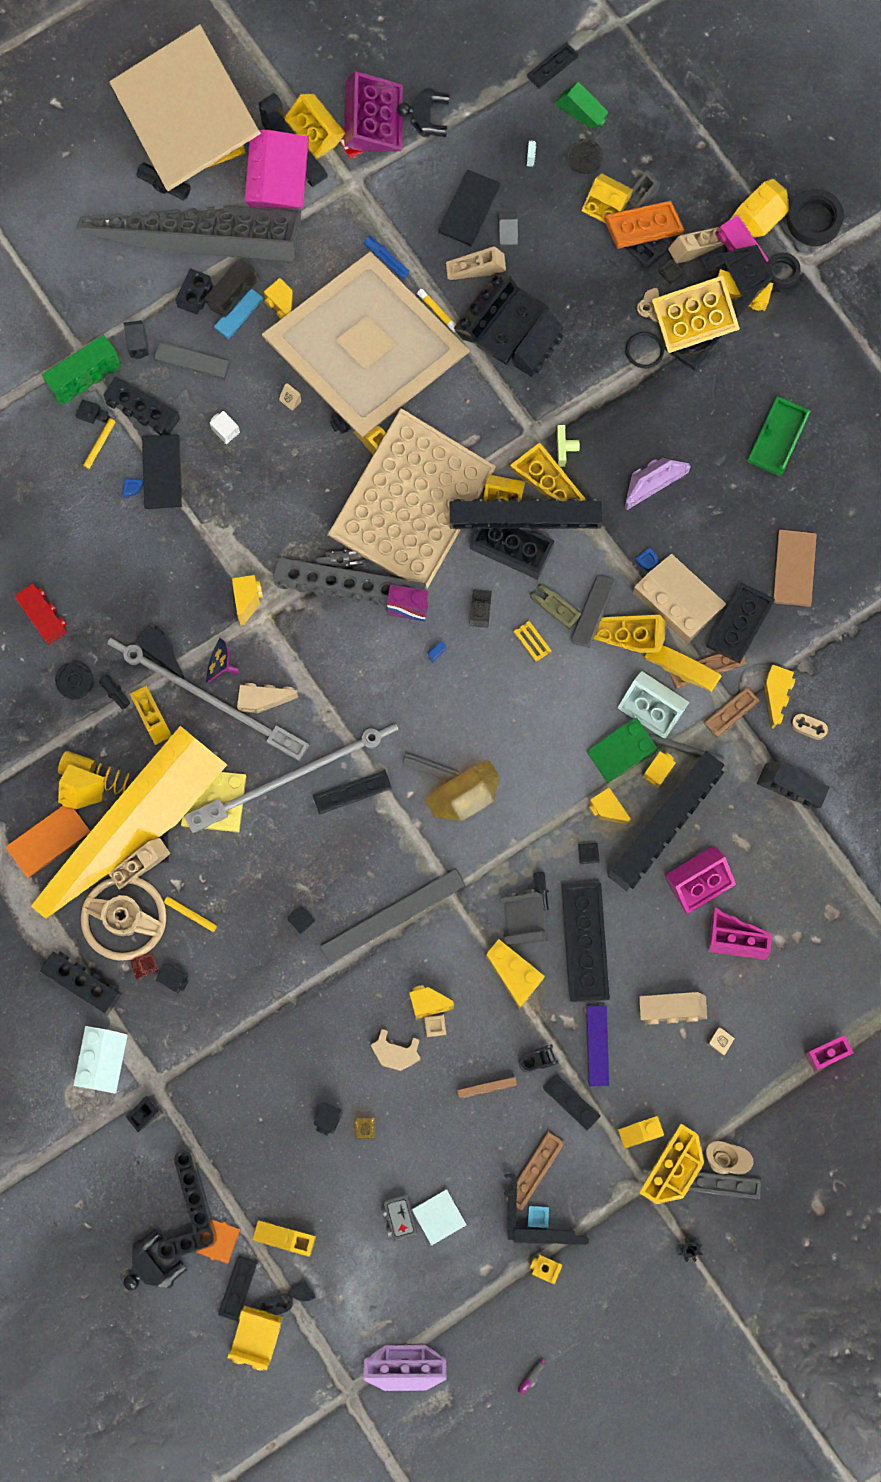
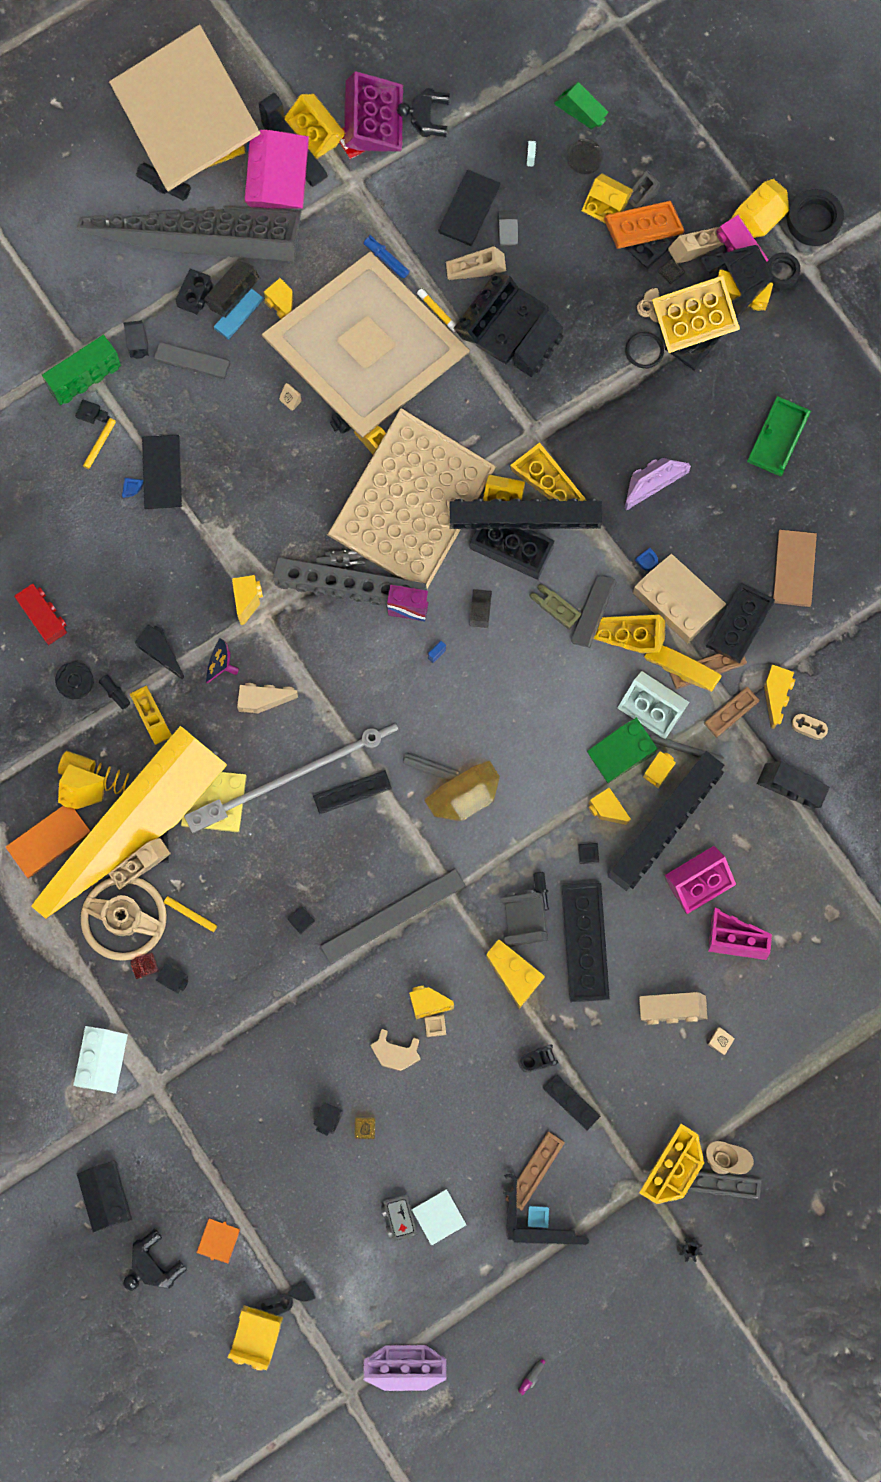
black brick [40,952,121,1015] -> none
black brick [103,377,180,435] -> none
light grey bar [107,638,309,762] -> none
black slope [126,1096,163,1132] -> none
black beam [157,1150,217,1260] -> none
white brick [210,411,240,444] -> none
black tile [218,1256,258,1322] -> none
yellow slope [252,1220,316,1257] -> none
medium nougat tile [457,1077,517,1099] -> none
yellow tile [514,621,551,662] -> none
black tile [527,42,578,89] -> none
yellow brick [530,1255,562,1284] -> none
yellowish green tile [557,425,579,467] -> none
dark purple tile [587,1006,609,1086] -> none
yellow slope [618,1116,664,1149] -> none
dark pink brick [805,1035,853,1072] -> none
none -> black slope [77,1161,132,1232]

